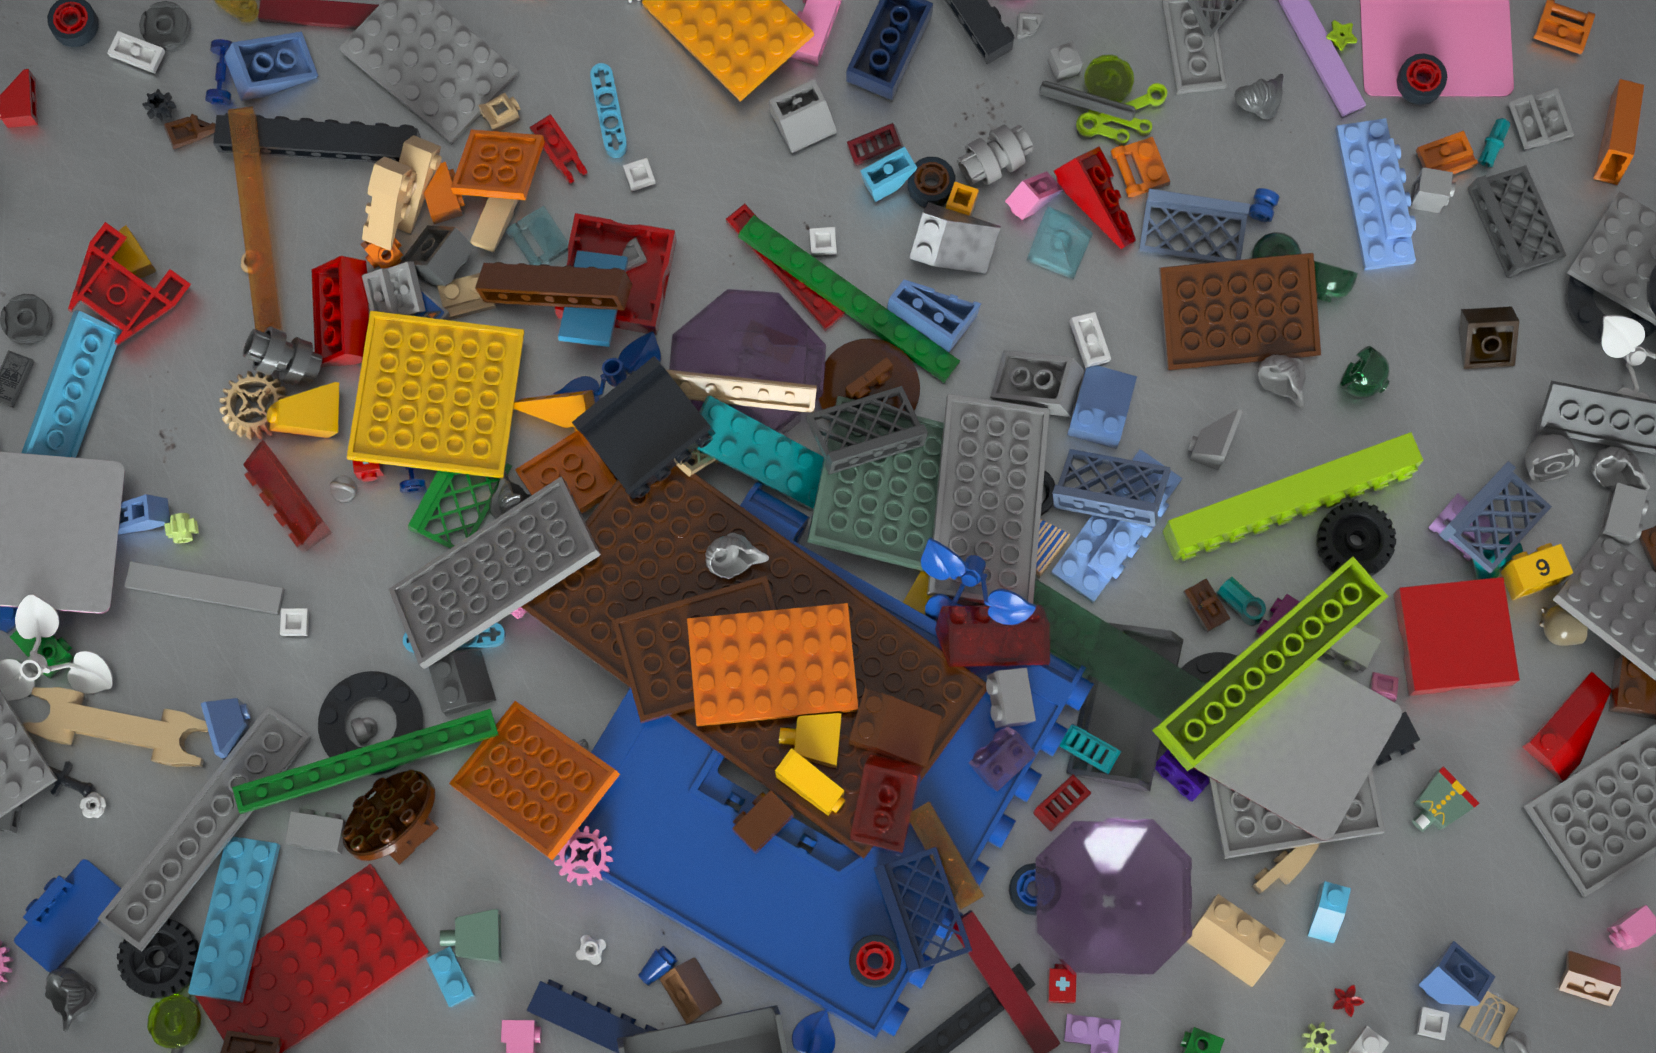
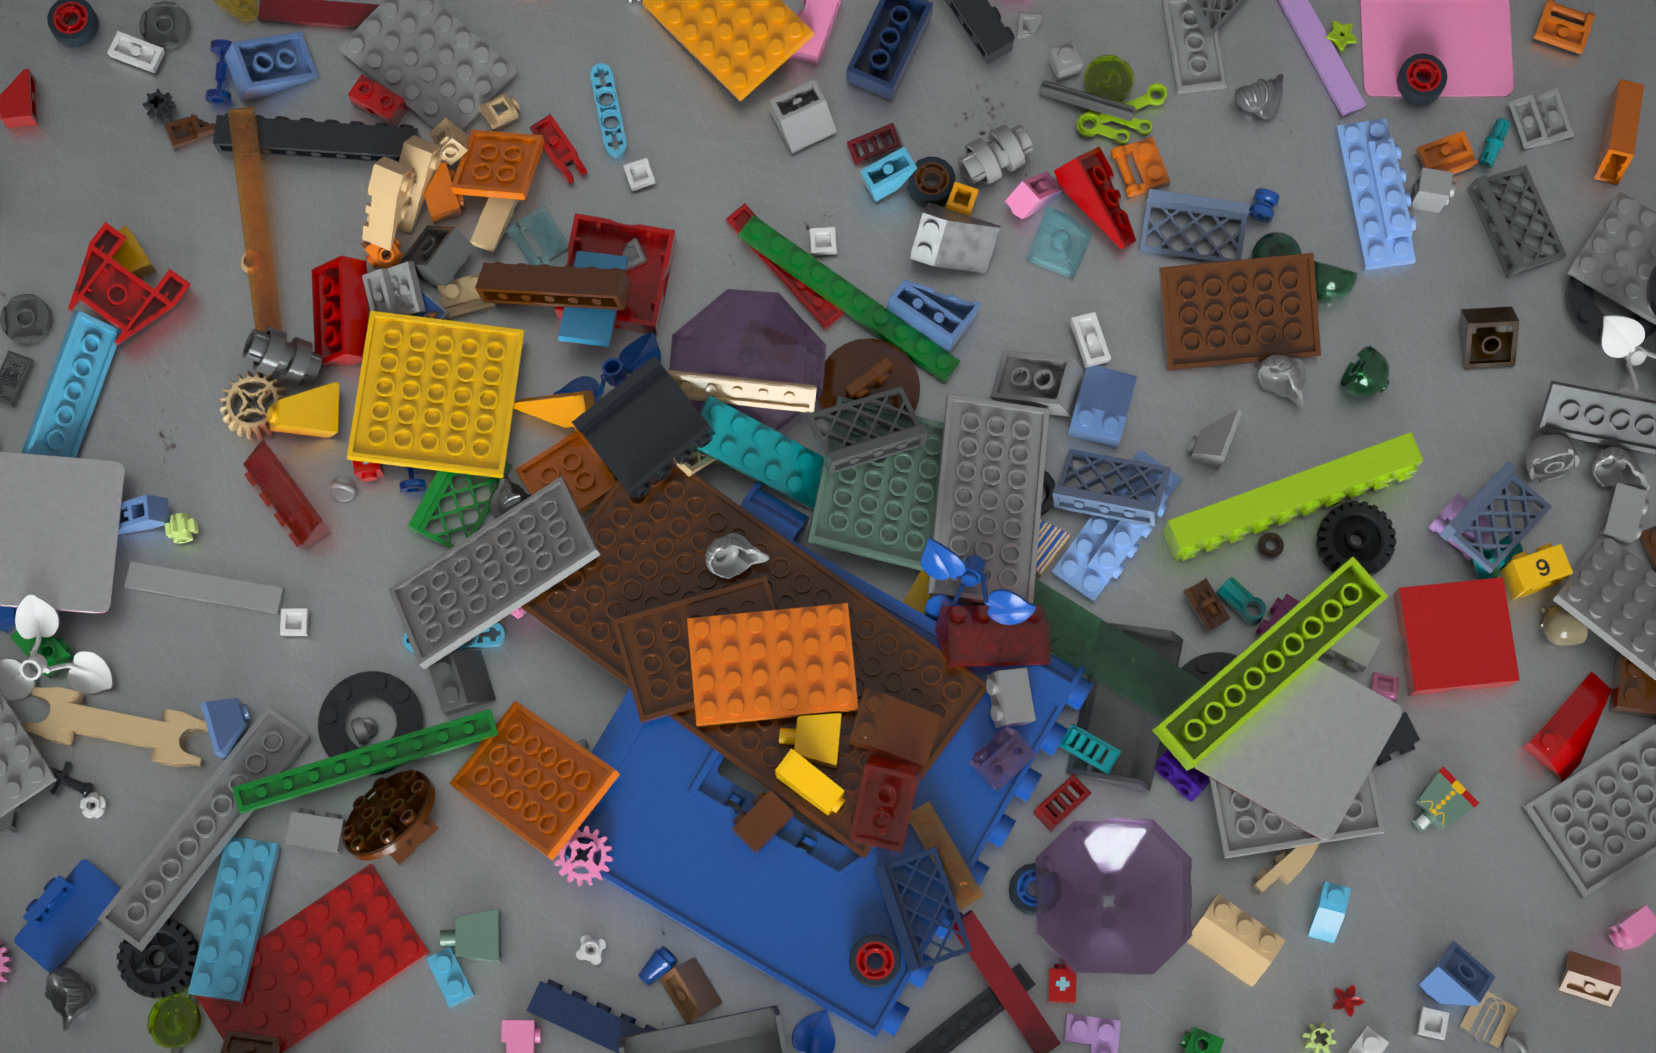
none -> red brick [348,74,408,127]
none -> tan window [429,118,468,166]
none -> dark brown plate [1257,532,1284,559]

